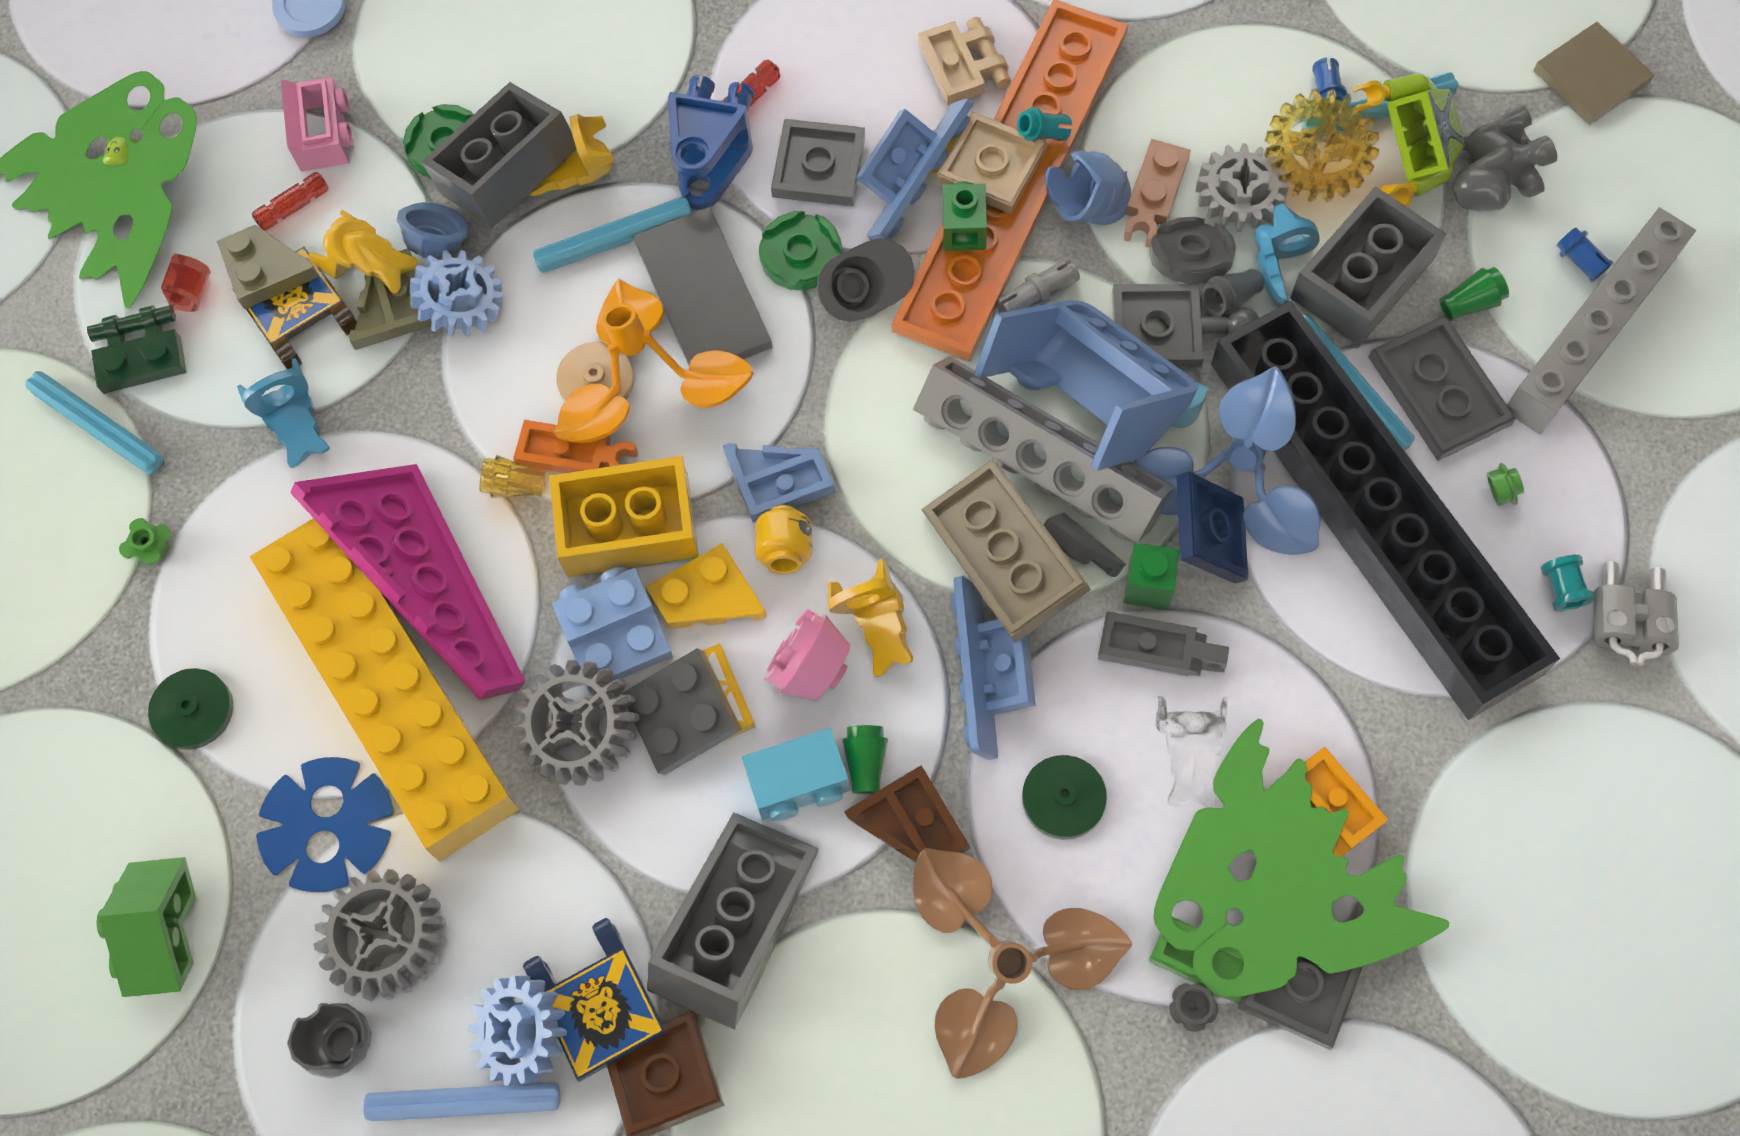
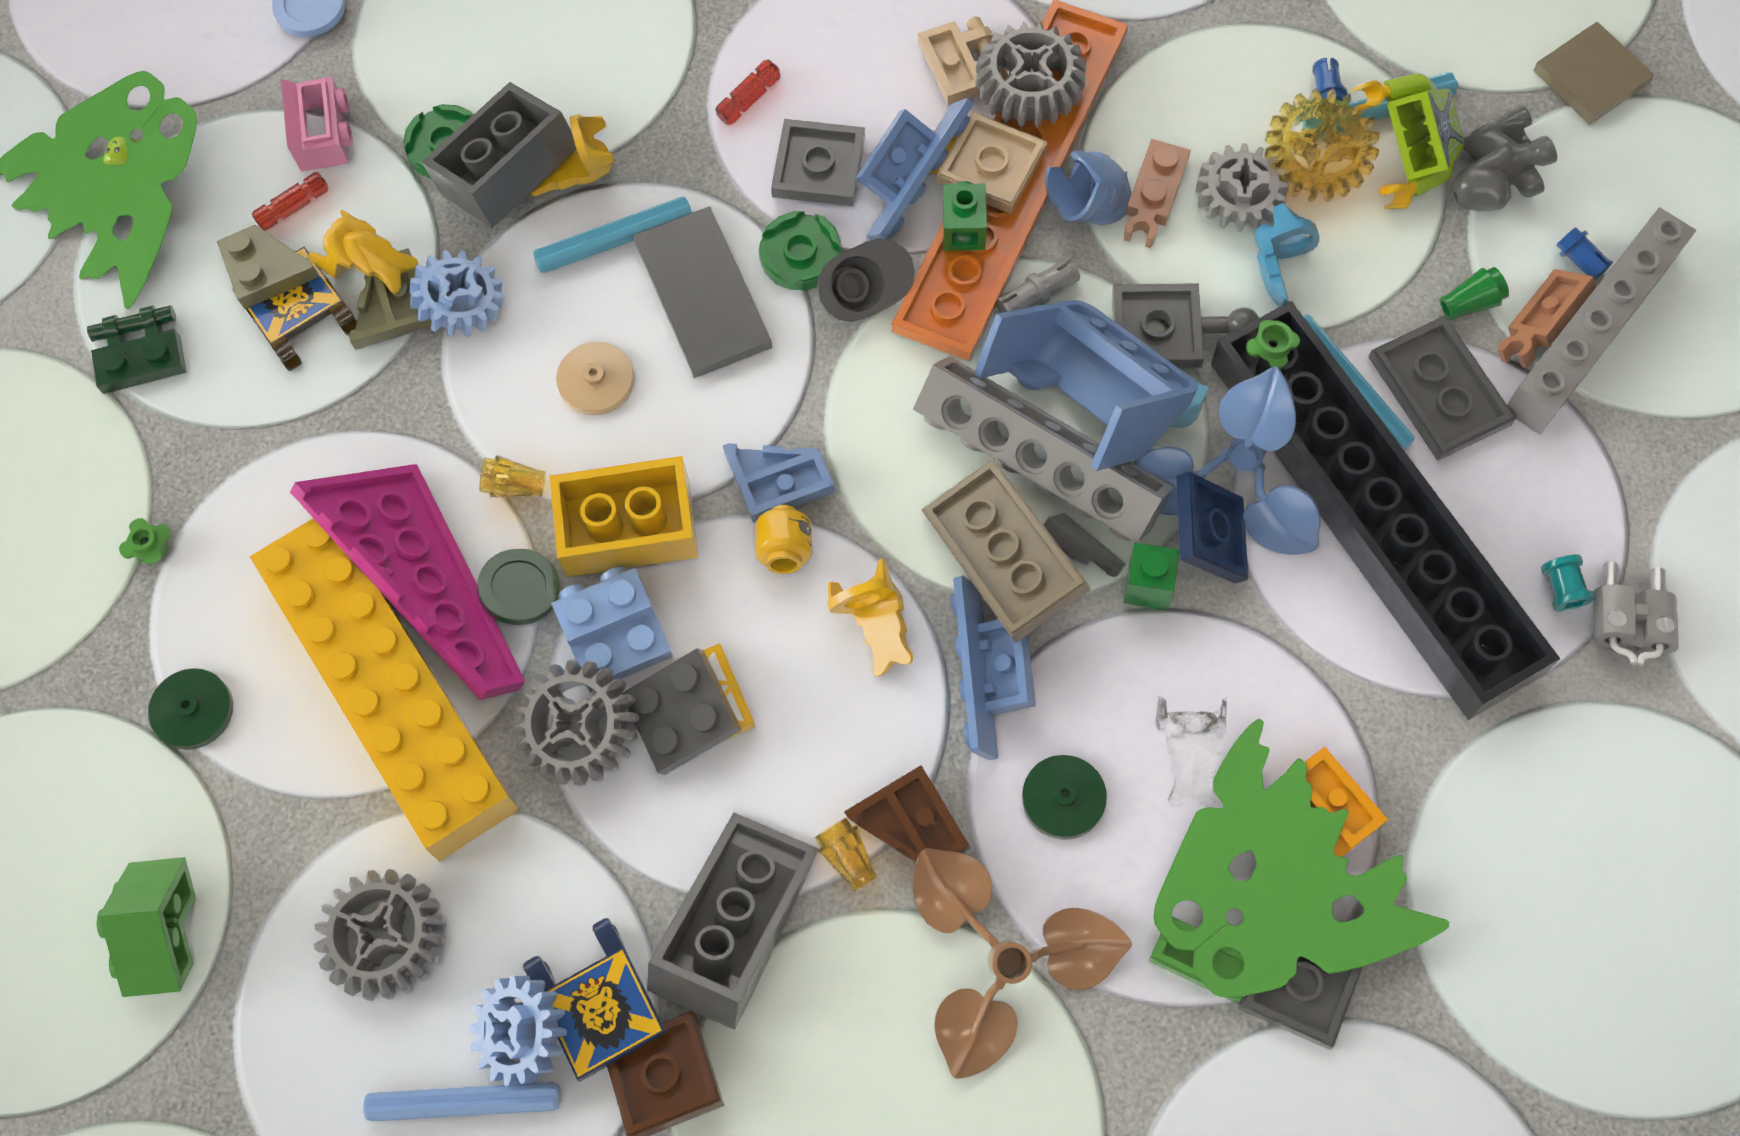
medium azure axle [25,371,164,474] -> none
clear red brick [160,253,211,312] -> none
dark azure hair [237,358,330,468] -> none
blue piece [256,757,393,892] -> none
dark grey hair [287,1003,372,1078] -> none
medium blue piece [396,202,468,259] -> none
orange plate [513,420,638,473] -> none
light orange plant [553,279,754,443] -> none
yellow wing [645,543,767,629] -> none
blue piece [668,75,755,210] -> none
medium azure brick [742,727,850,822] -> none
bright pink cone [764,609,850,701] -> none
green cone [842,725,888,794] -> none
teal pin [1017,107,1072,142] -> none
dark grey hinge [1098,612,1229,676] -> none
dark grey tile [1150,217,1236,284] -> none
dark grey plate [1169,983,1218,1032] -> none
dark grey cone [1201,269,1264,317] -> none
dark grey brick [1290,186,1446,347] -> none
bright green plate [1486,463,1524,506] -> none
none -> piece [478,549,560,625]
none -> clear yellow cone [815,818,878,892]
none -> light grey gear [975,21,1087,129]
none -> bright green plate [1246,320,1300,368]
none -> nougat plate [1498,269,1596,368]

